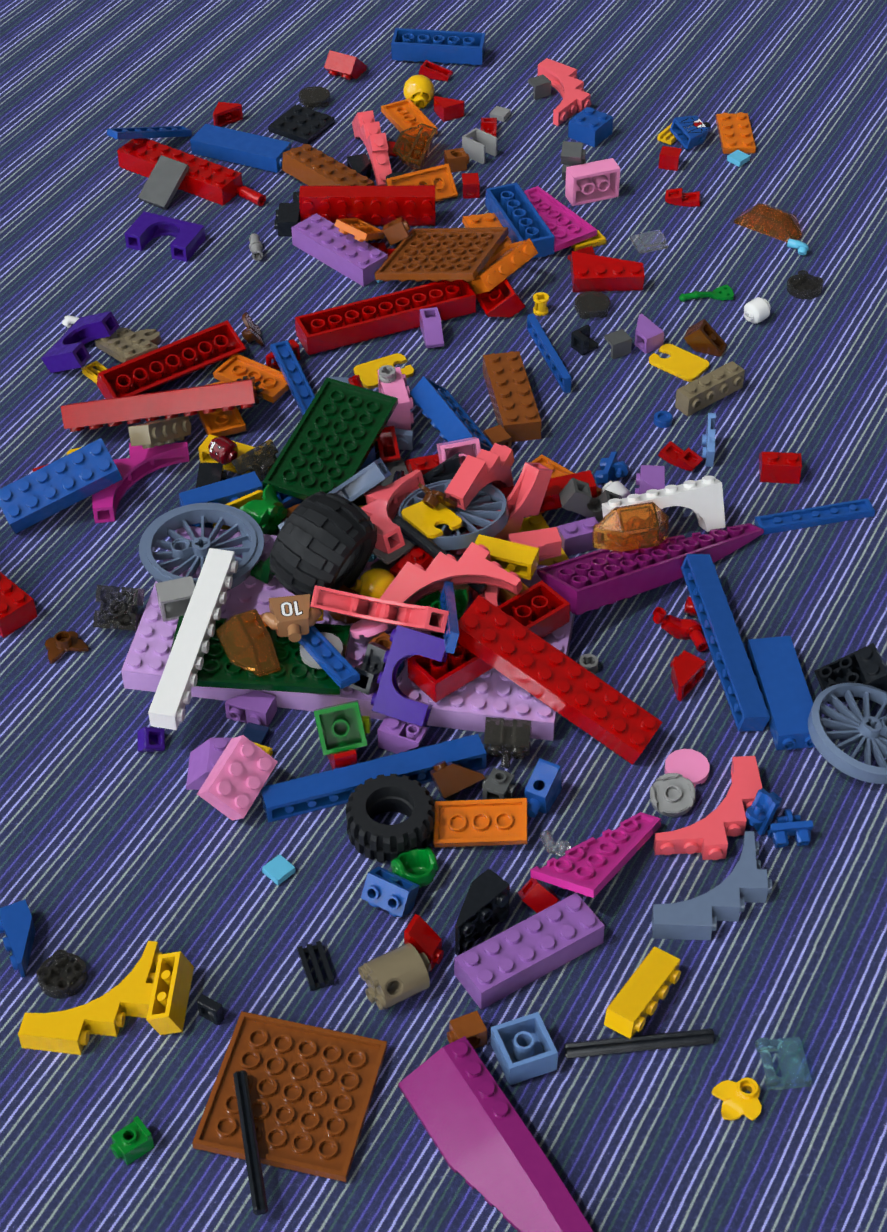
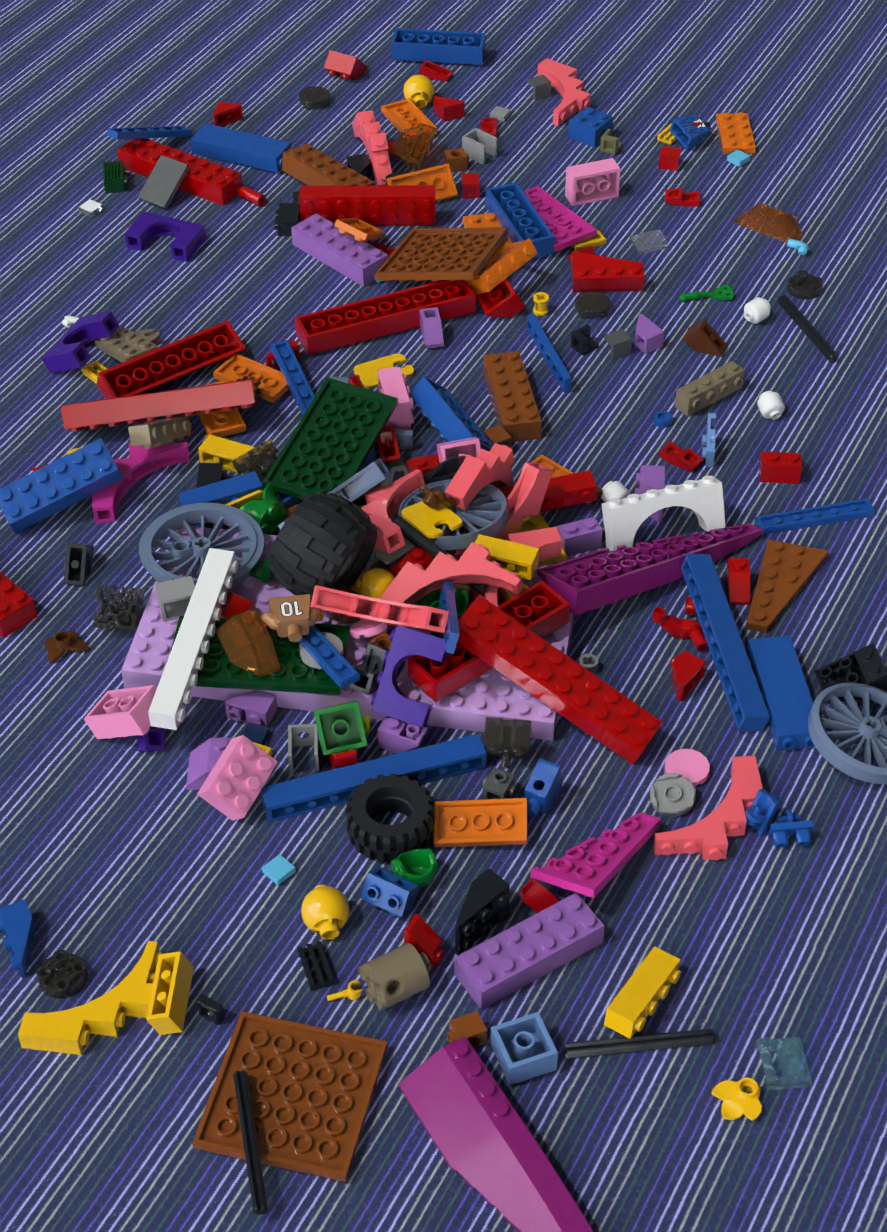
green brick [110,1116,154,1165] -> none
dark red head [208,436,238,465] -> none
reddish brown animal [241,312,265,346] -> none
light grey pin [249,233,263,261] -> none
black plate [268,104,335,144] -> none
light grey bush [379,365,396,383] -> none
dark orange brick [383,217,411,245] -> none
reddish brown slope [430,761,485,798] -> none
clear arm [540,830,571,857] -> none
dark grey arch [559,478,622,523] -> none
dark grey arch [561,141,586,180] -> none
clear orange wedge [592,502,669,552] -> none
blue hips [595,451,629,484] -> none
yellow piece [649,344,709,382] -> none
sand blue arch [651,831,772,940] -> none
none -> black slope [63,543,94,586]
none -> tile [79,199,103,217]
none -> bright pink brick [84,685,157,739]
none -> dark green brick [103,160,128,193]
none -> red panel [221,591,253,619]
none -> light grey piece [288,724,319,773]
none -> yellow brick [301,885,349,940]
none -> yellow hand [327,980,362,1002]
none -> olive panel [600,128,622,155]
none -> red slope [726,558,750,605]
none -> dark orange wing [745,539,829,633]
none -> white head [757,391,785,420]
none -> black axle [778,295,838,362]

